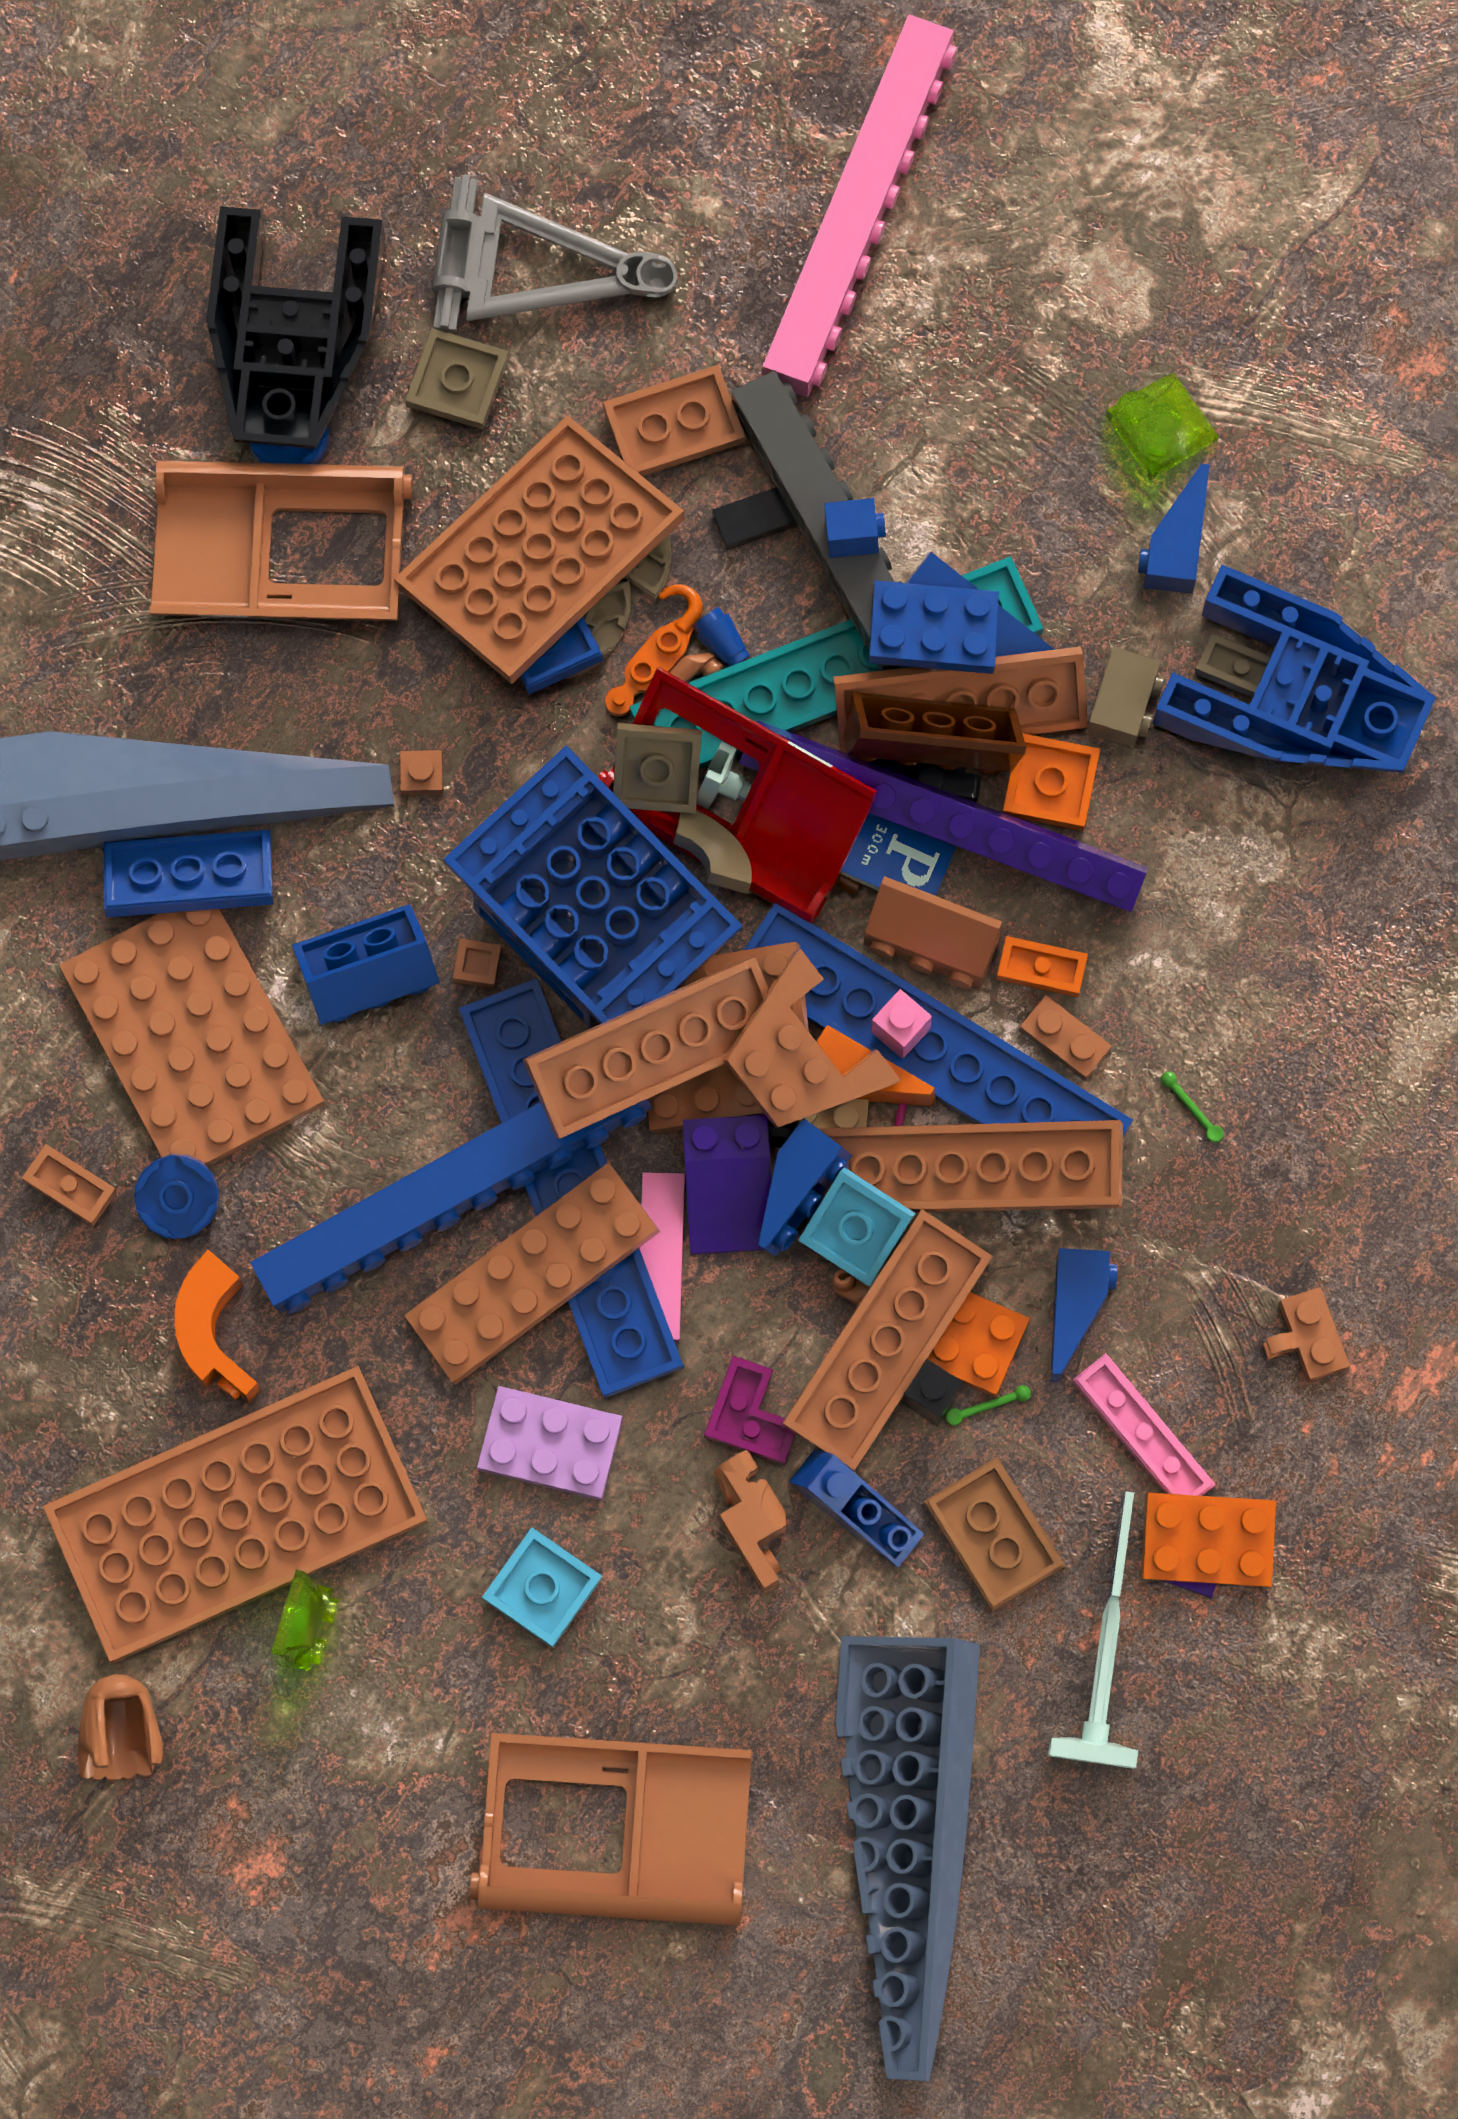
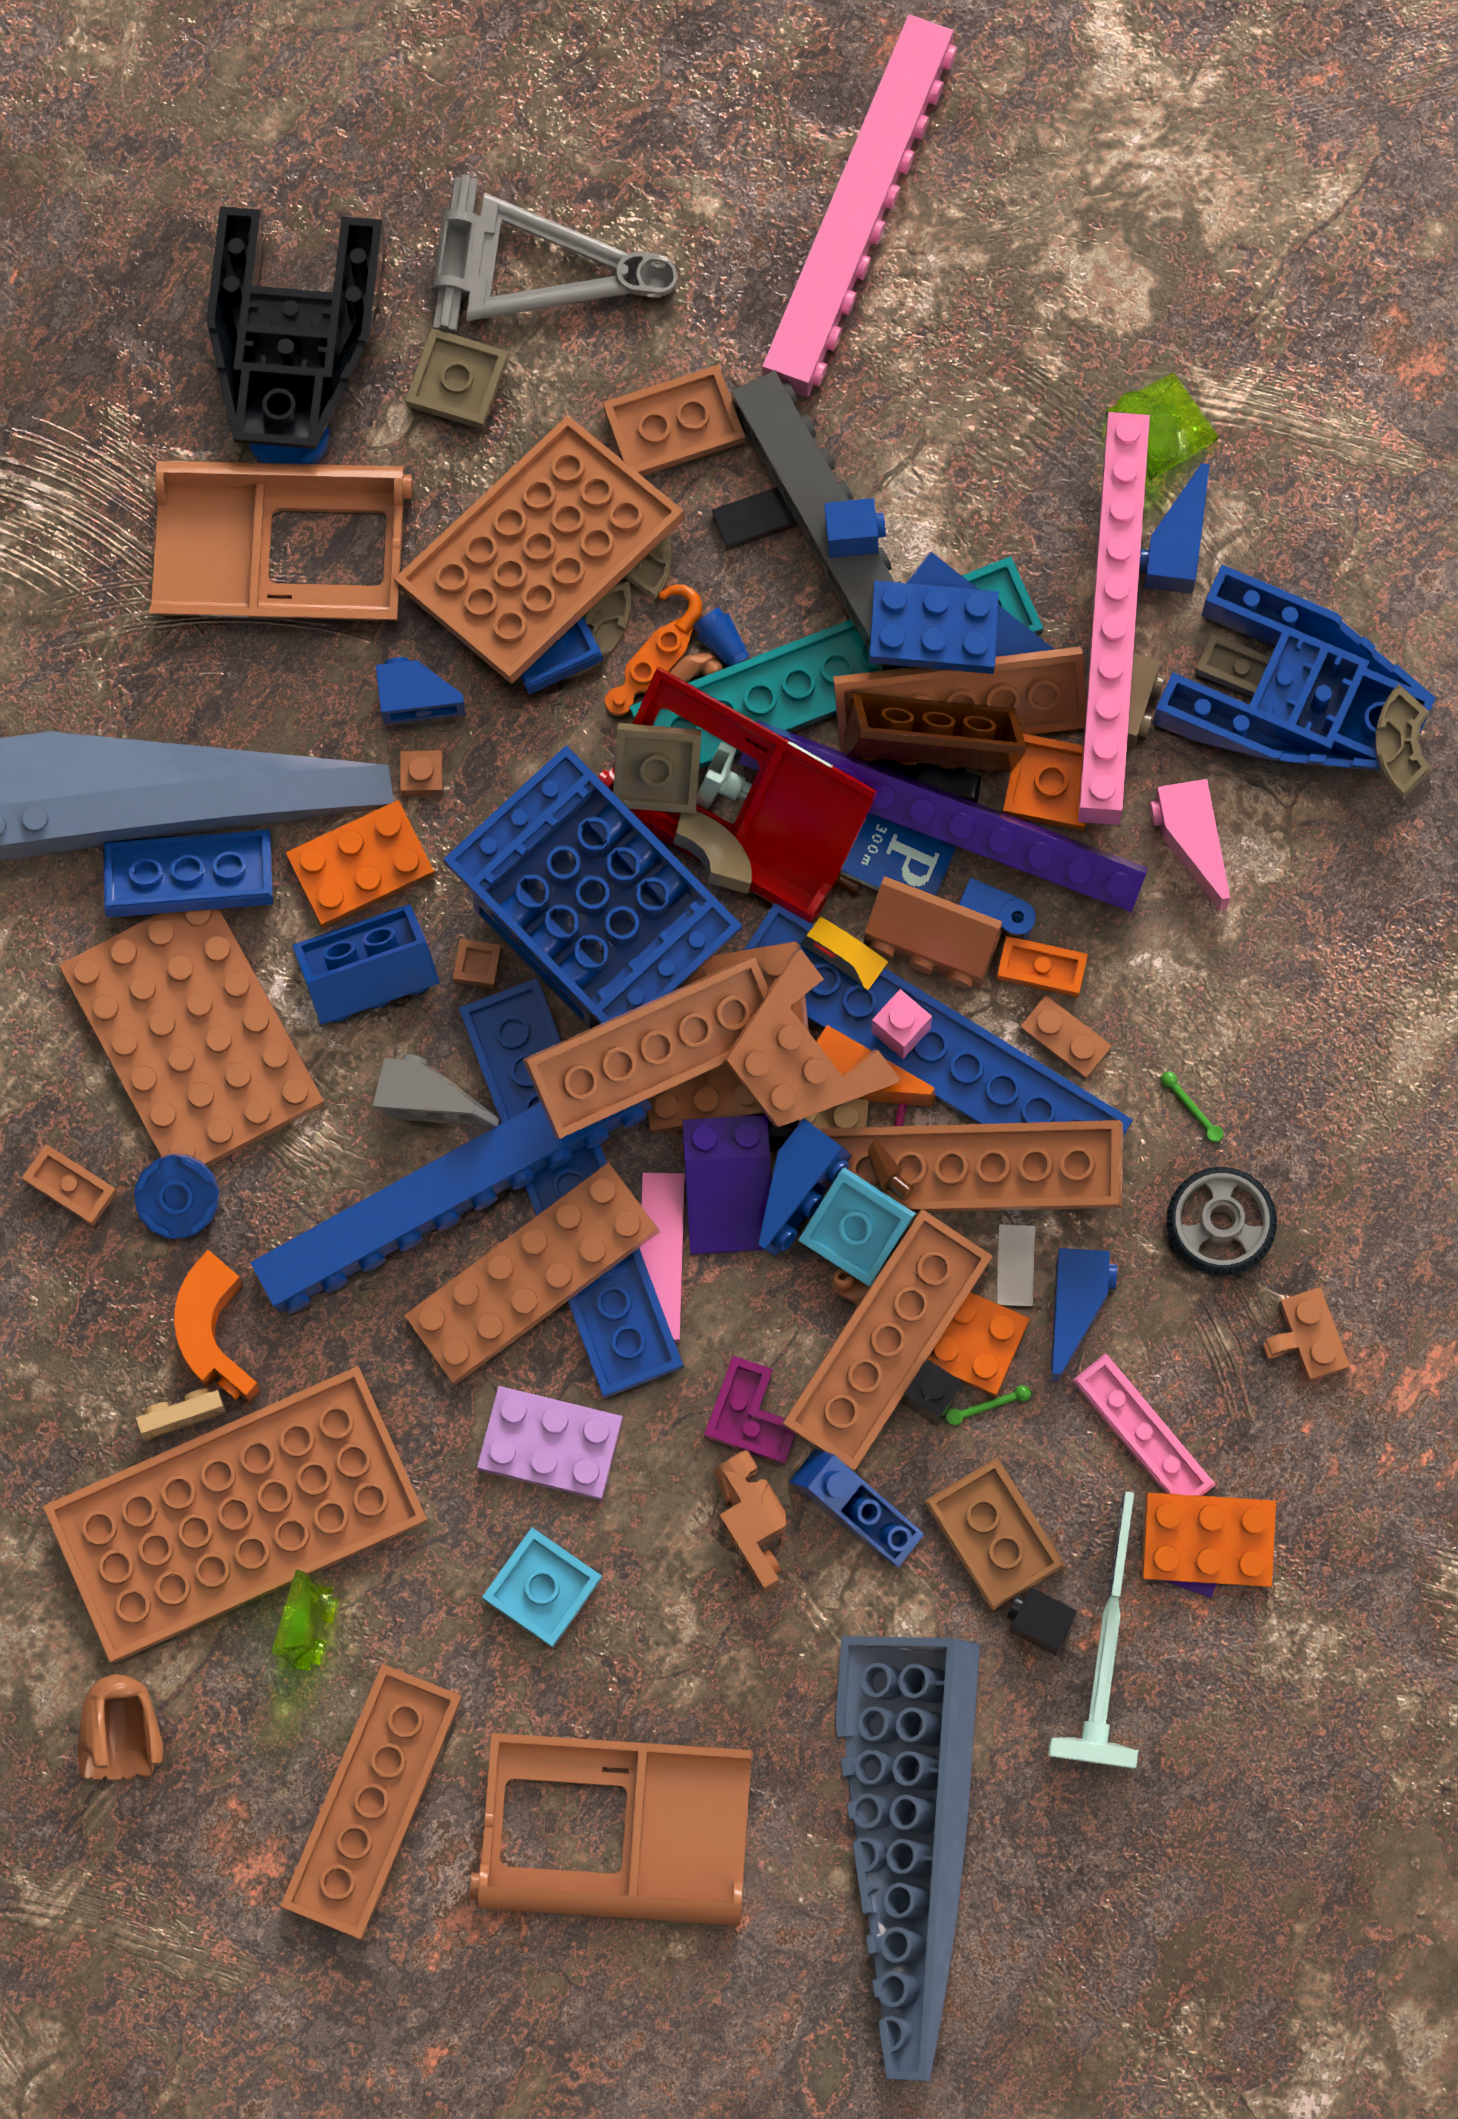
none -> tan plate [136,1388,227,1441]
none -> nougat plate [280,1664,463,1941]
none -> orange plate [286,800,435,929]
none -> light grey slope [372,1054,499,1127]
none -> blue slope [376,657,466,725]
none -> yellow sticker [800,916,888,990]
none -> reddish brown bar [868,1139,914,1201]
none -> blue leg [959,877,1036,940]
none -> white sticker [997,1224,1035,1306]
none -> black brick [1007,1587,1077,1655]
none -> bright pink brick [1078,412,1150,825]
none -> bright pink slope [1149,779,1230,910]
none -> light grey wheel [1166,1167,1277,1276]
none -> dark tan tile [1375,684,1432,801]

